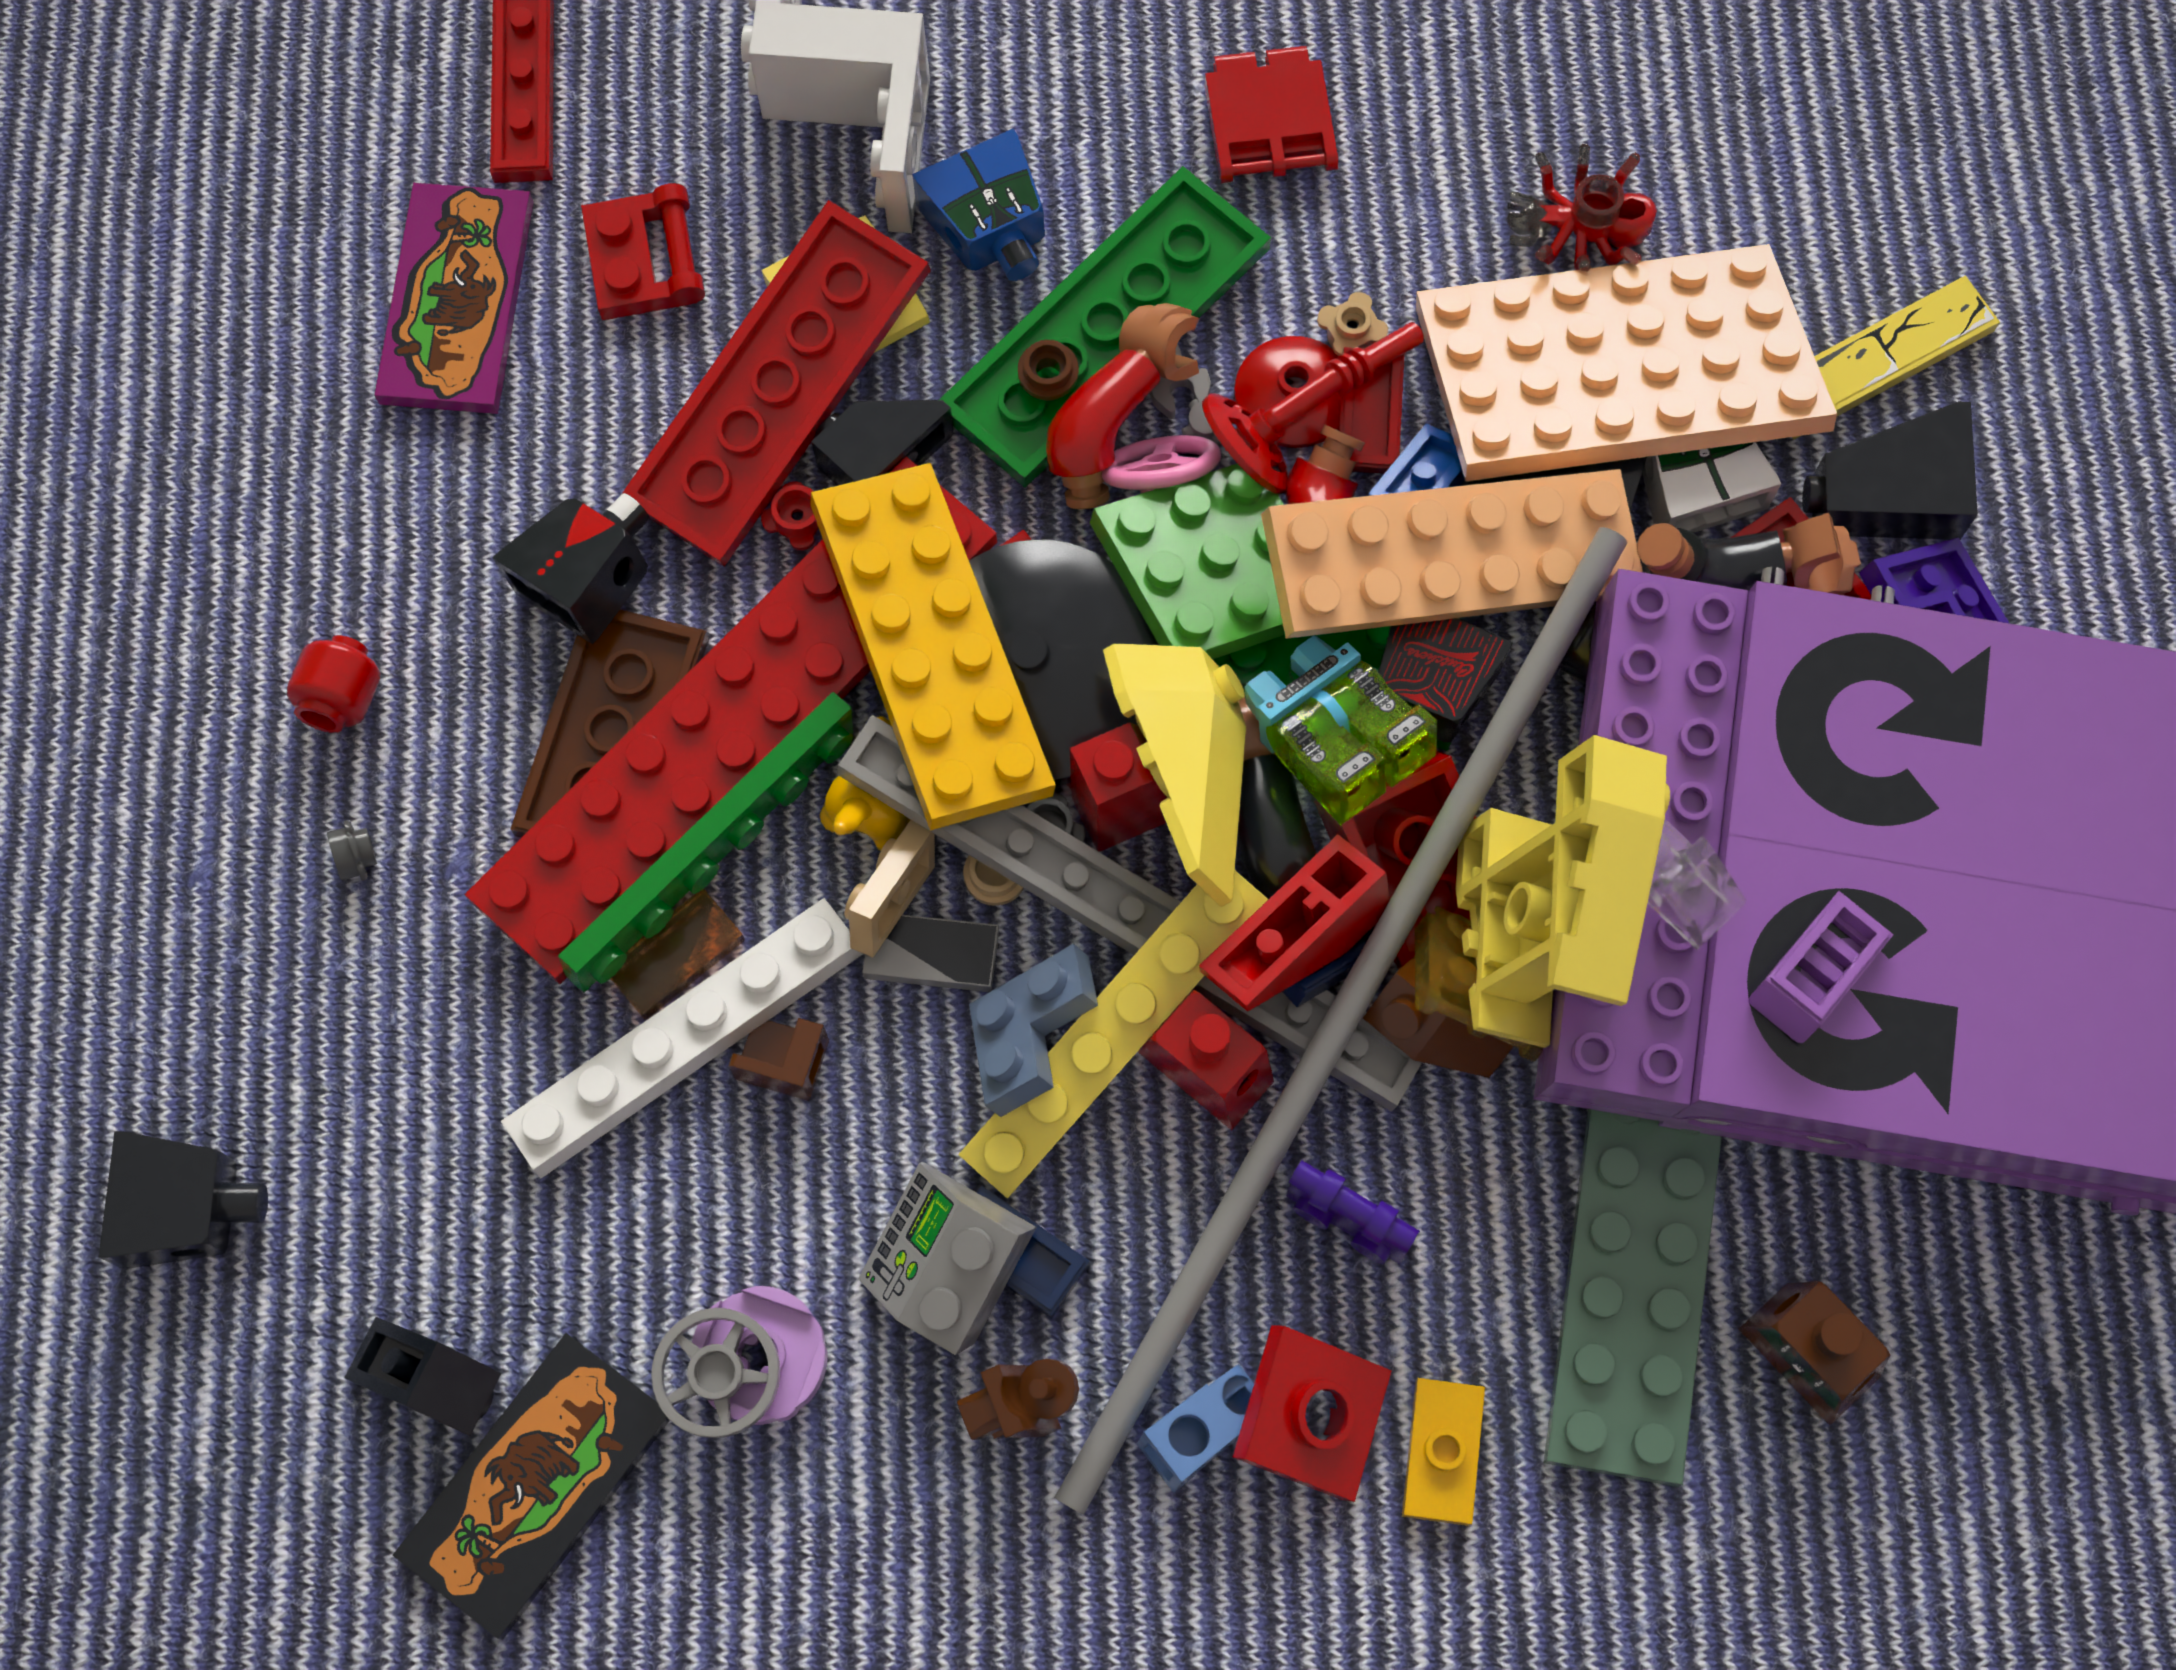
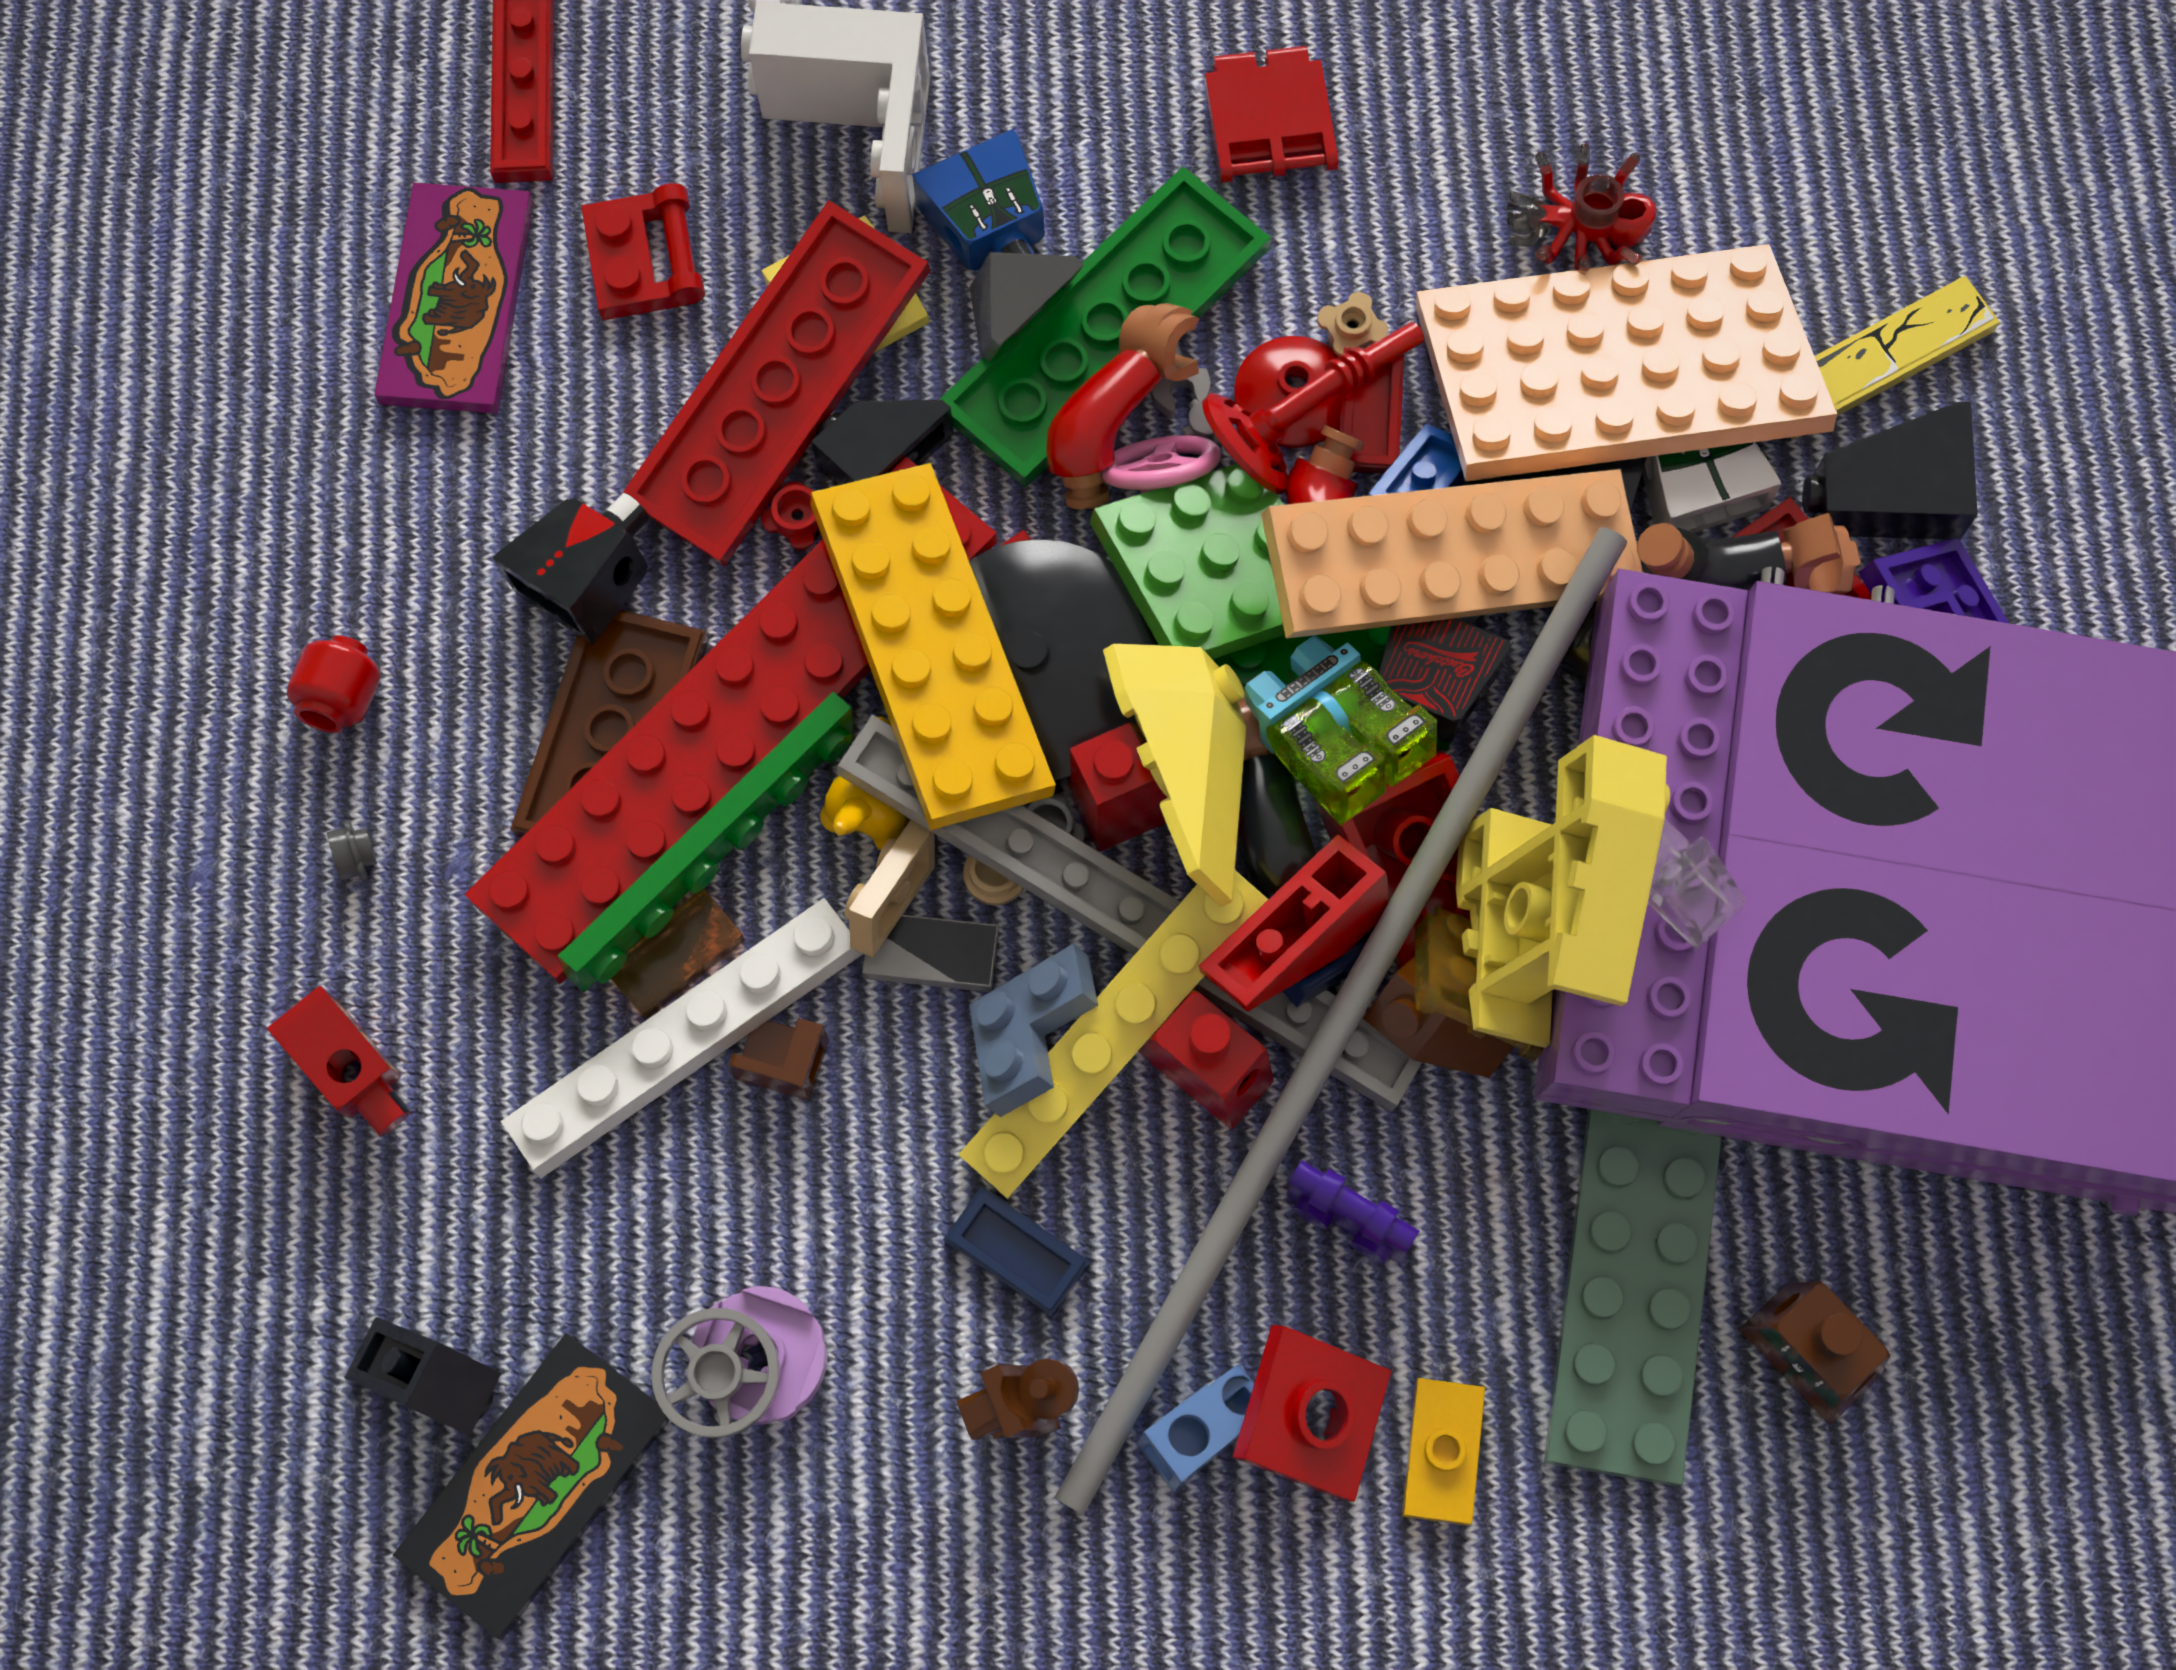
black torso [98,1131,268,1268] -> none
light grey slope [858,1162,1037,1355] -> none
reddish brown plate [1018,340,1079,400] -> none
medium lavender slope [1748,891,1894,1043] -> none
none -> red torso [266,985,411,1137]
none -> dark grey slope [969,252,1084,362]

